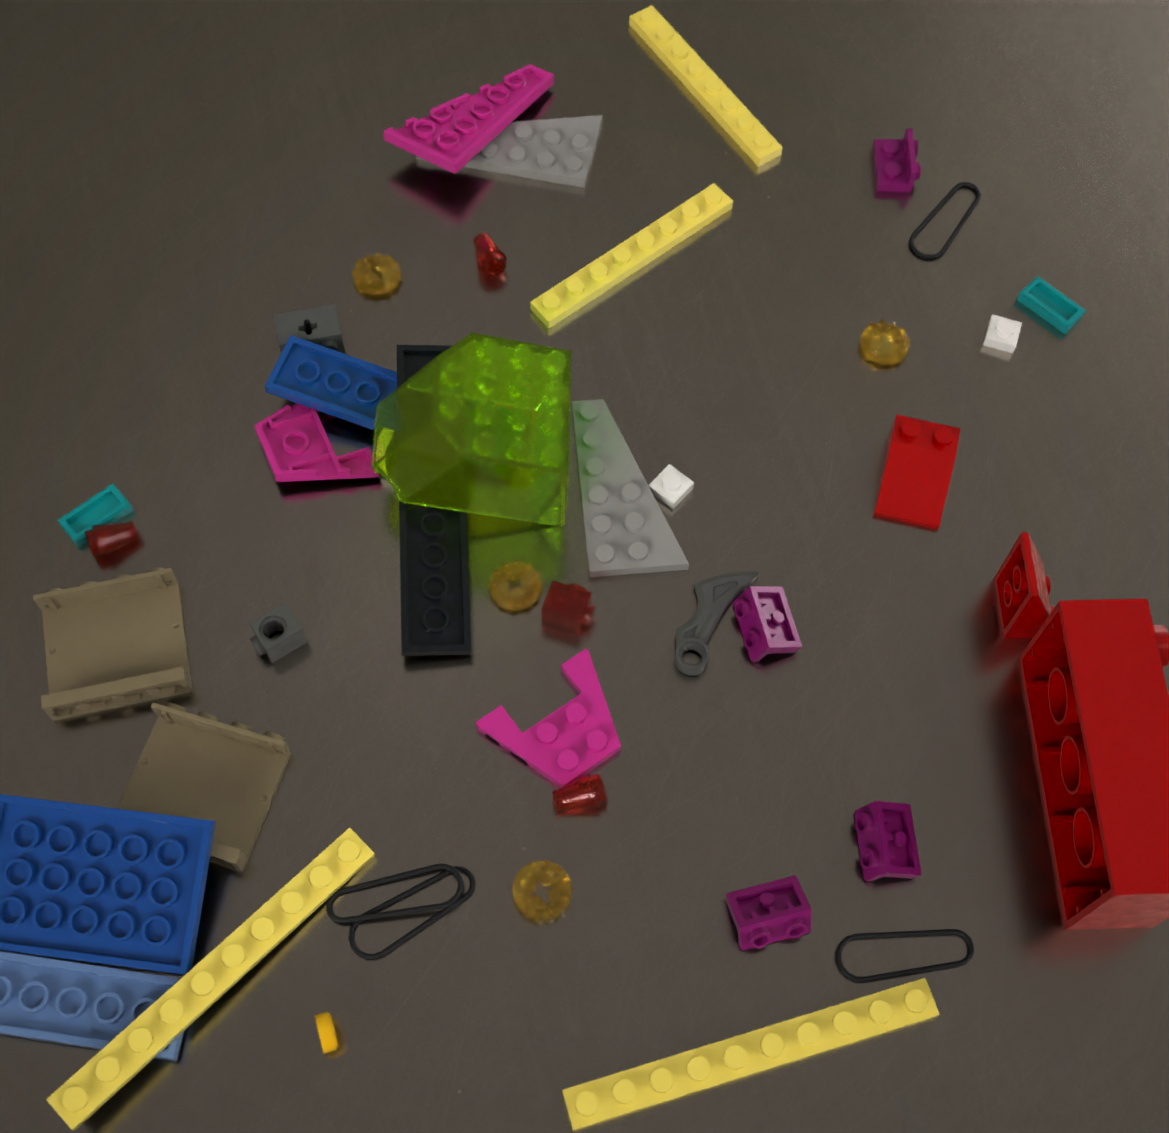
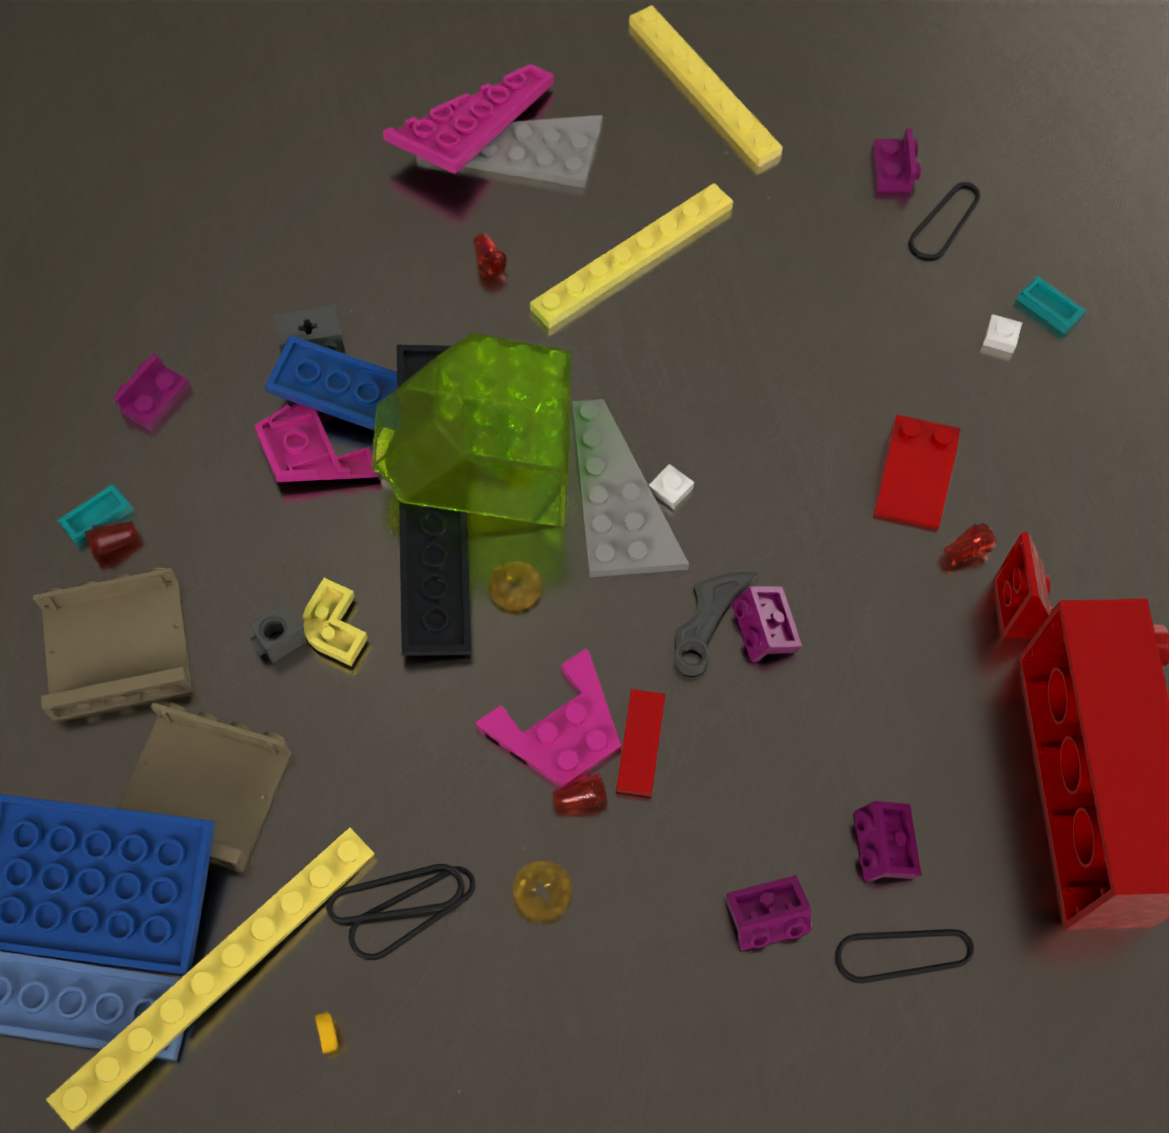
clear yellow gear [352,251,401,295] -> none
clear red brick [541,580,596,635] -> none
light yellow plate [562,978,940,1131] -> none
clear yellow gear [860,319,911,364] -> none
none -> magenta bracket [113,353,191,432]
none -> light yellow plate [303,578,368,666]
none -> red tile [616,689,666,797]
none -> clear red cone [944,523,997,565]

